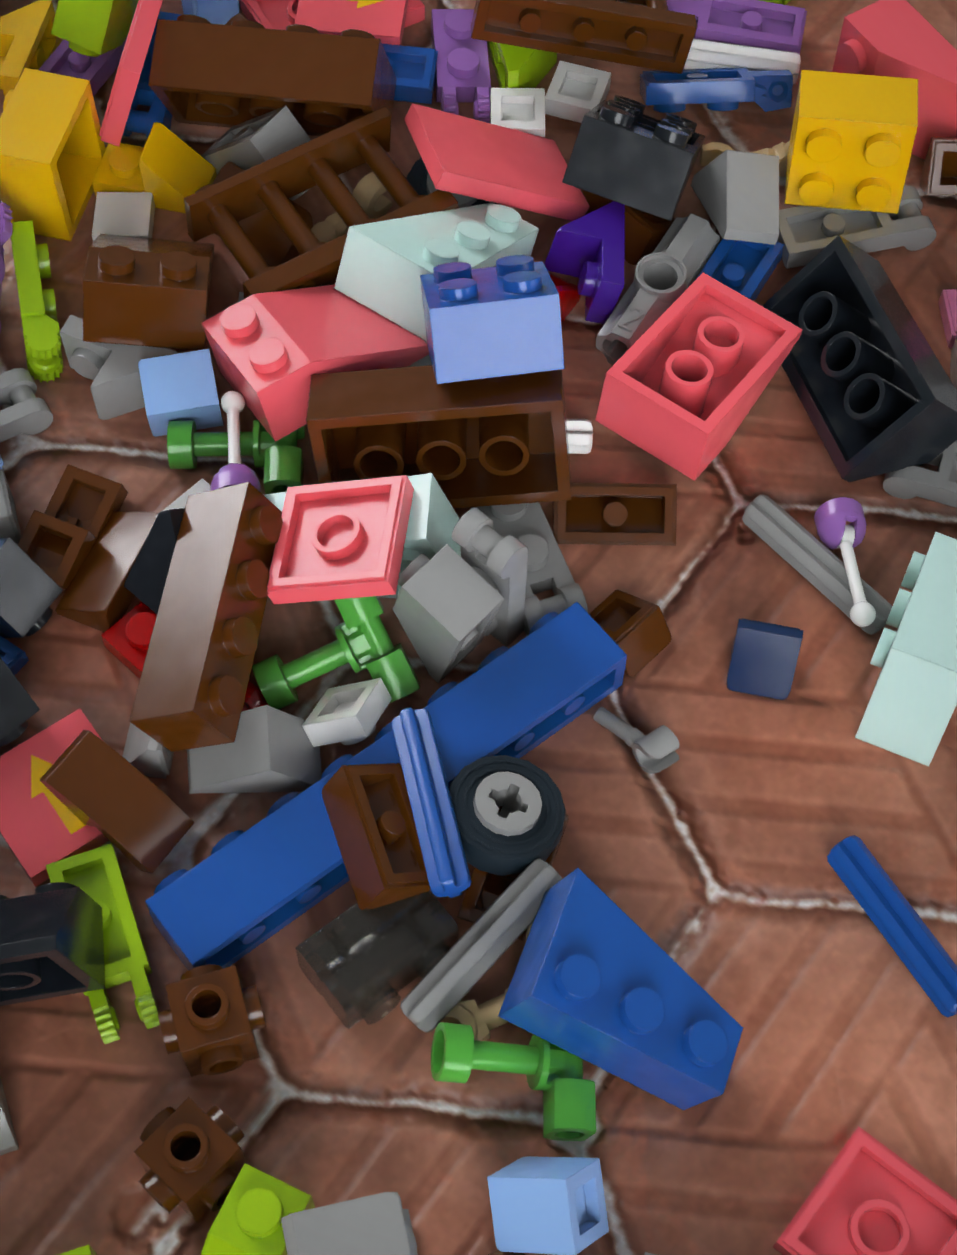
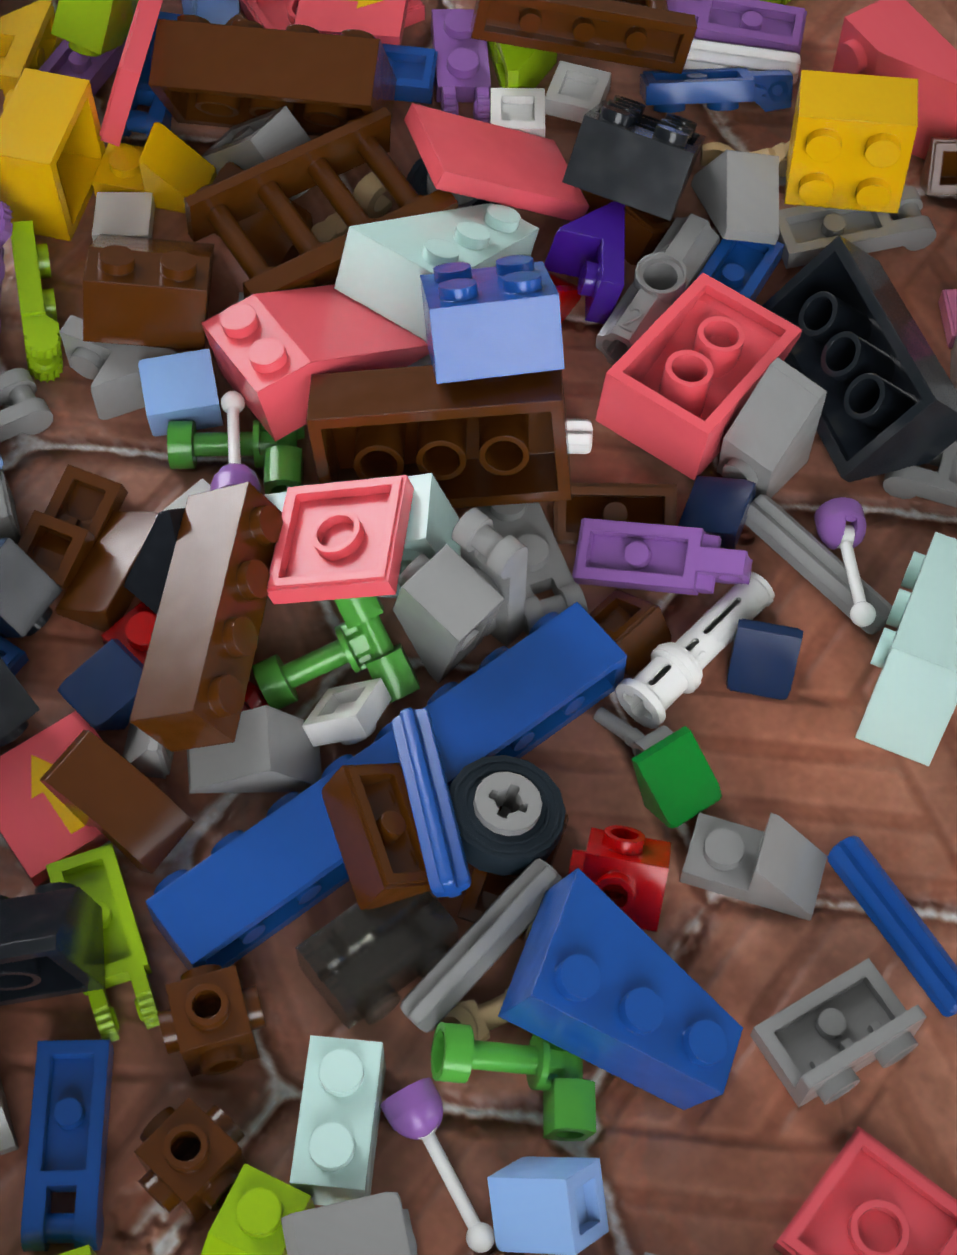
none -> blue plate [21,1040,114,1252]
none -> dark blue slope [58,639,144,731]
none -> light aqua brick [289,1035,386,1206]
none -> hinge [380,1077,495,1253]
none -> red brick [568,825,672,932]
none -> medium lavender hinge [572,518,753,596]
none -> white pin [615,572,775,729]
none -> green slope [631,726,722,829]
none -> dark blue slope [678,476,756,550]
none -> light grey slope [679,812,827,921]
none -> light grey slope [717,357,827,499]
none -> light grey bracket [750,958,927,1107]

